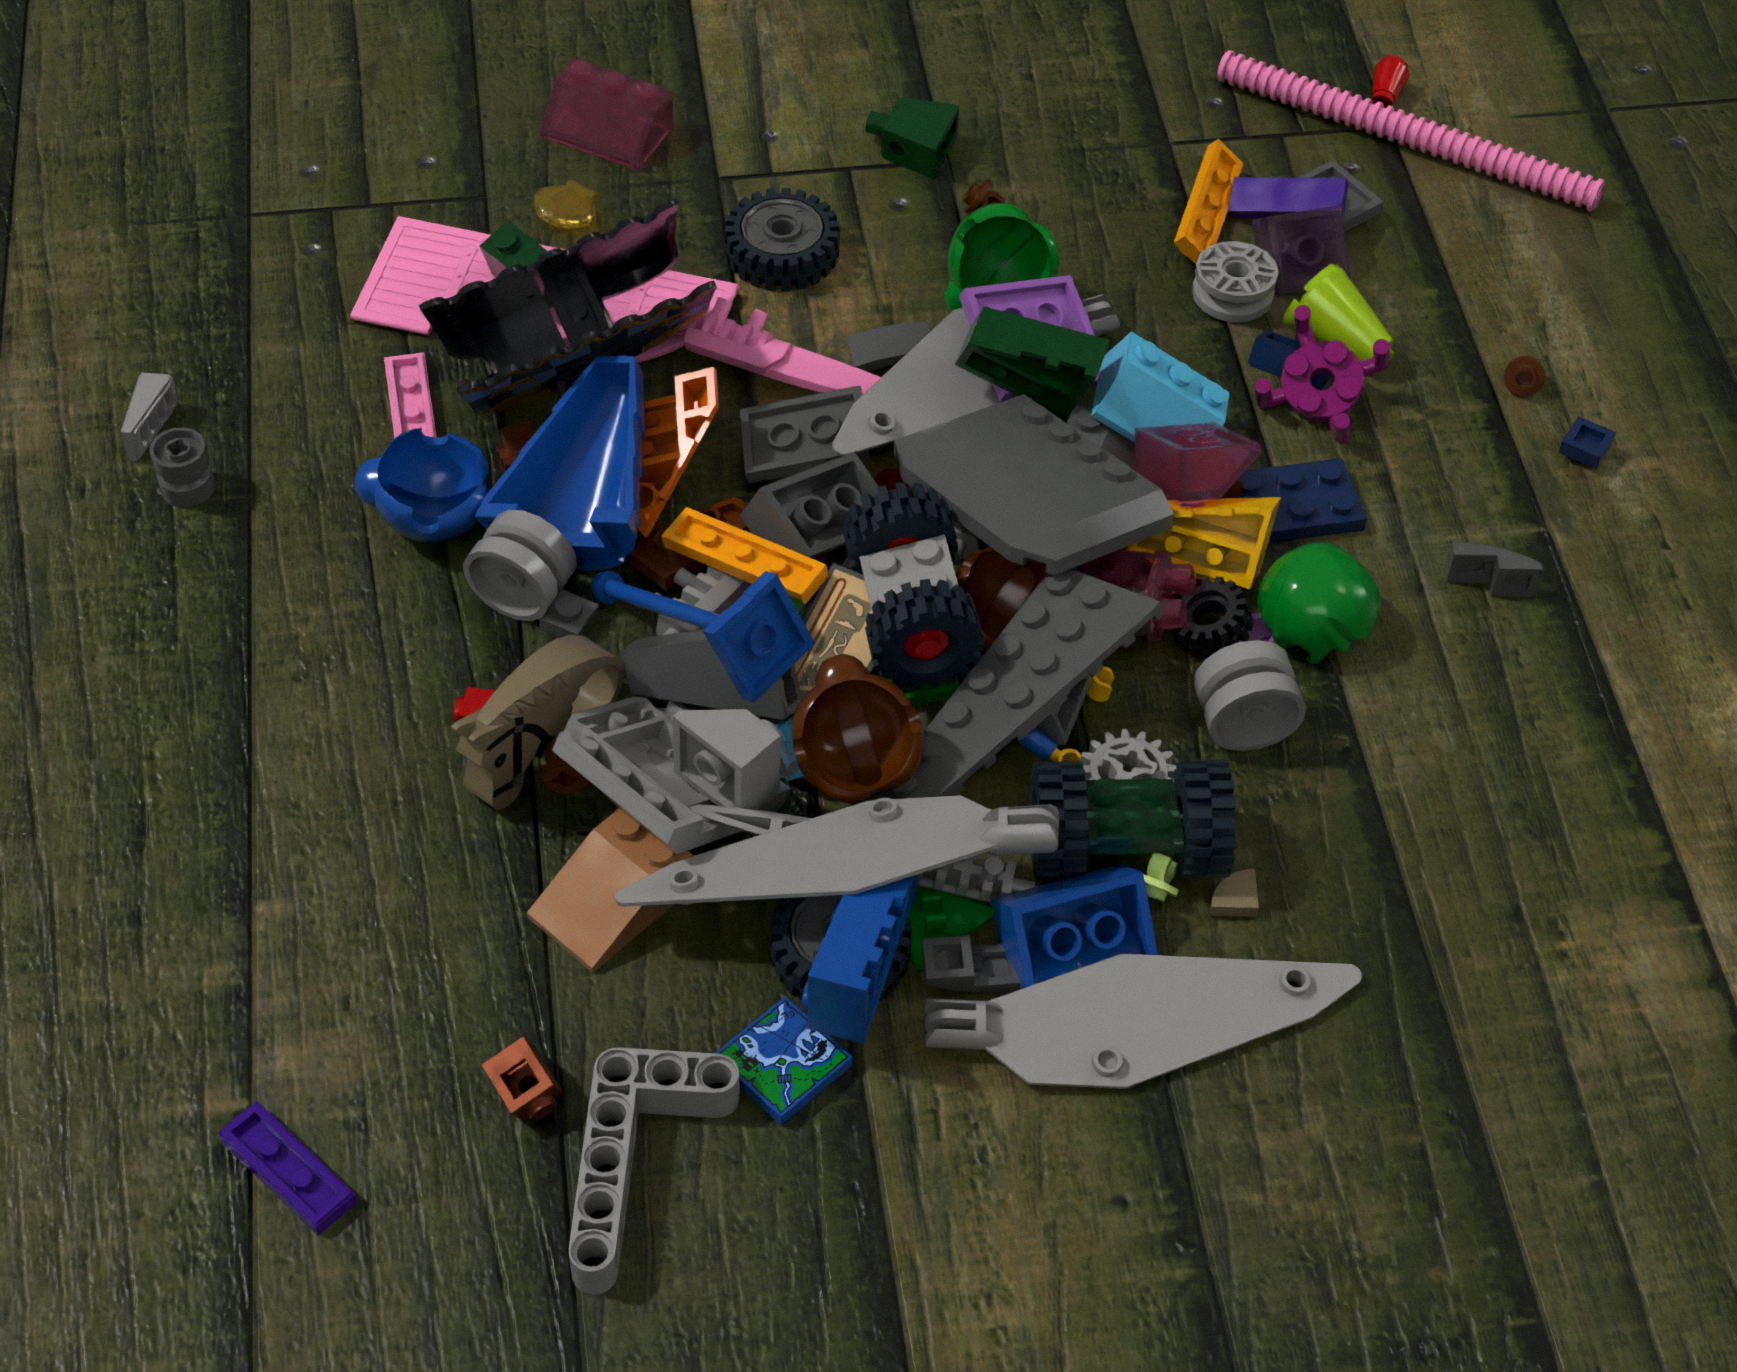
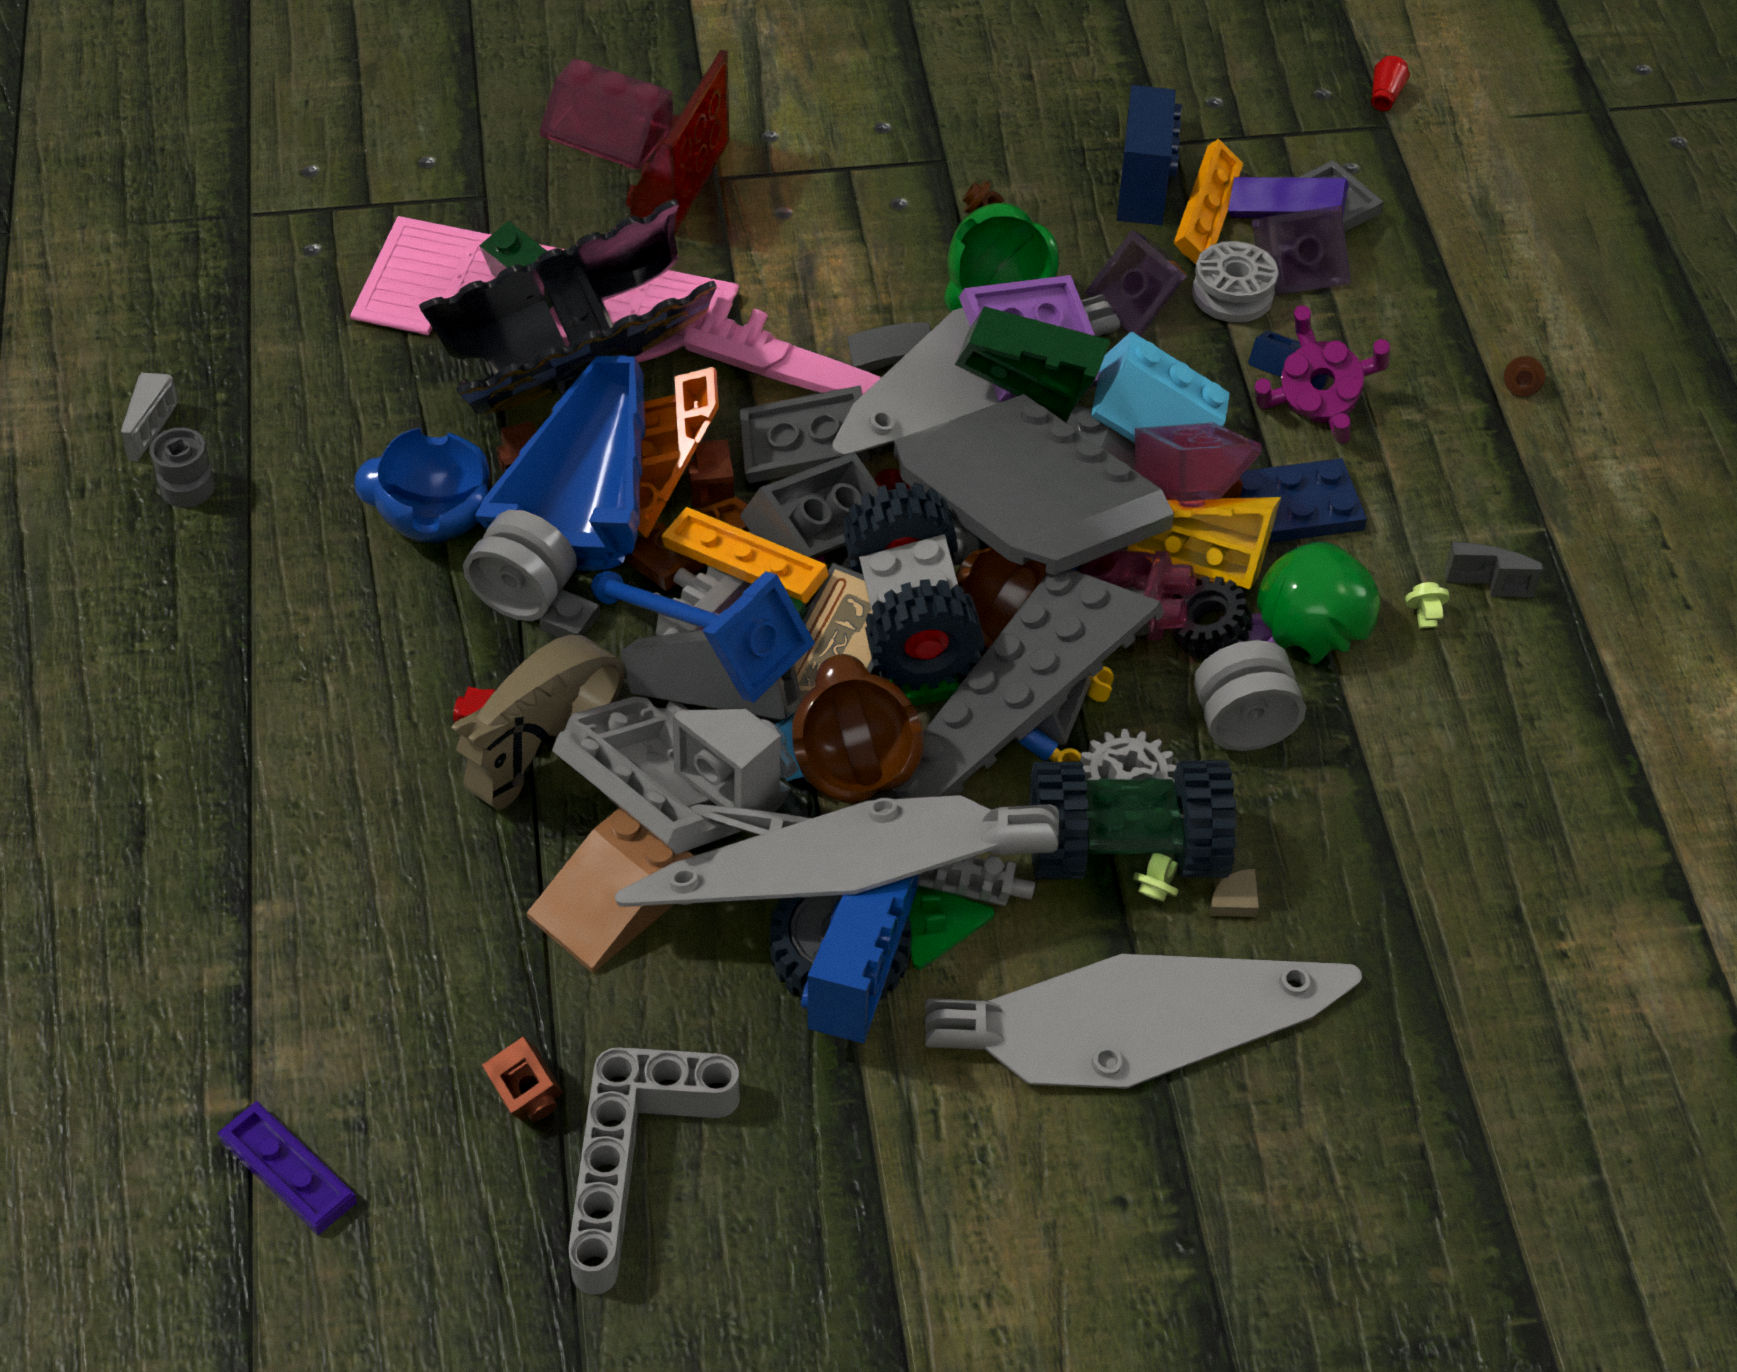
bright pink tile [384,352,437,438] -> none
clear yellow animal [533,180,602,229] -> none
reddish brown wheel [543,738,589,793] -> none
tile [715,996,853,1125] -> none
black wheel [725,188,840,292] -> none
dark green torso [866,97,959,179] -> none
dark grey slope [922,935,1021,994] -> none
blue slope [991,864,1158,989] -> none
bright pink piece [1217,50,1605,212] -> none
lime cone [1282,264,1395,361] -> none
dark blue plate [1559,416,1616,469] -> none
none -> clear red slope [626,50,730,234]
none -> copper brick [687,440,734,509]
none -> clear purple slope [1084,230,1187,337]
none -> dark blue wedge [1117,85,1182,225]
none -> yellowish green plate [1405,582,1450,629]

